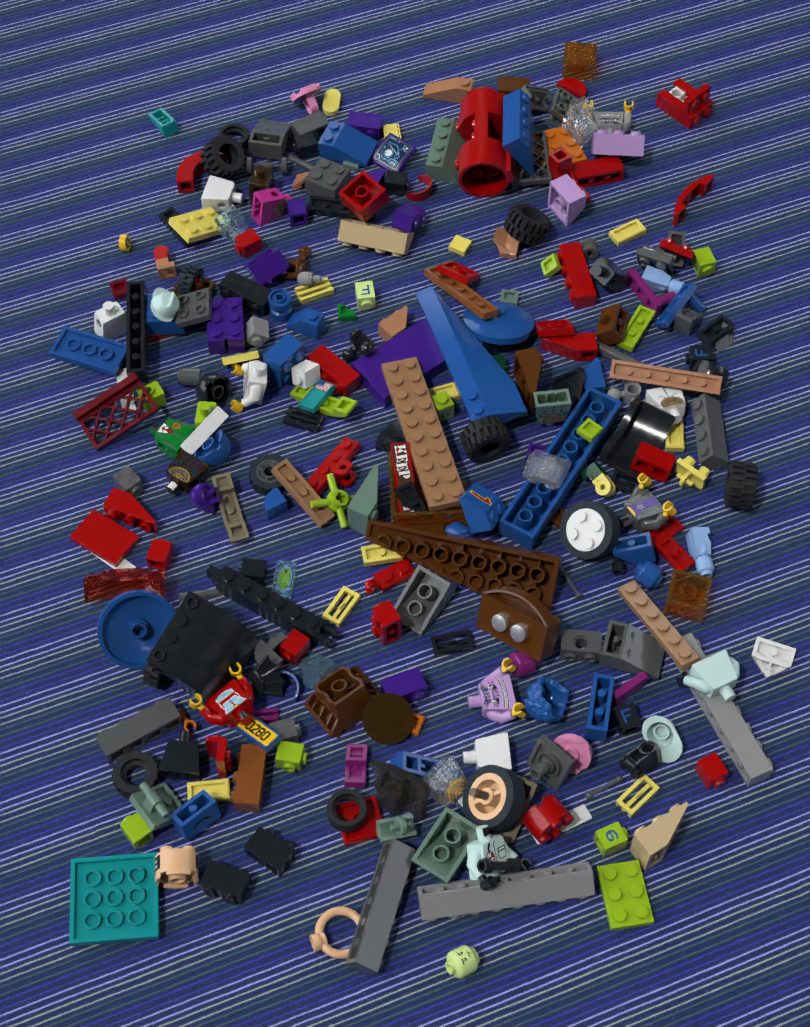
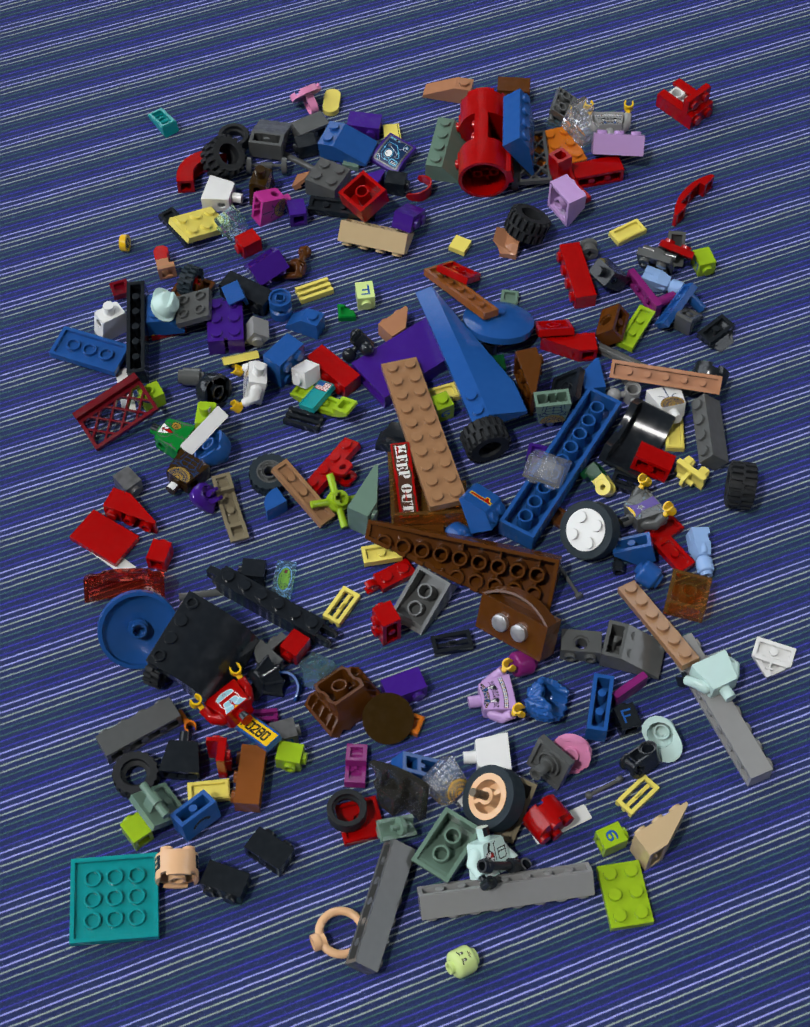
light grey cylinder [297,272,322,286] -> none
black slope [394,481,428,514] -> none
dark grey hinge [521,84,553,112] -> none
lime plate [540,253,562,278] -> none
red tile [556,78,586,100] -> none
clear orange brick [562,41,597,81] -> none
lime tile [576,418,603,443] -> none
black brick [685,345,714,371] -> none
red brick [695,752,729,790] -> none
none -> blue panel [221,280,249,306]

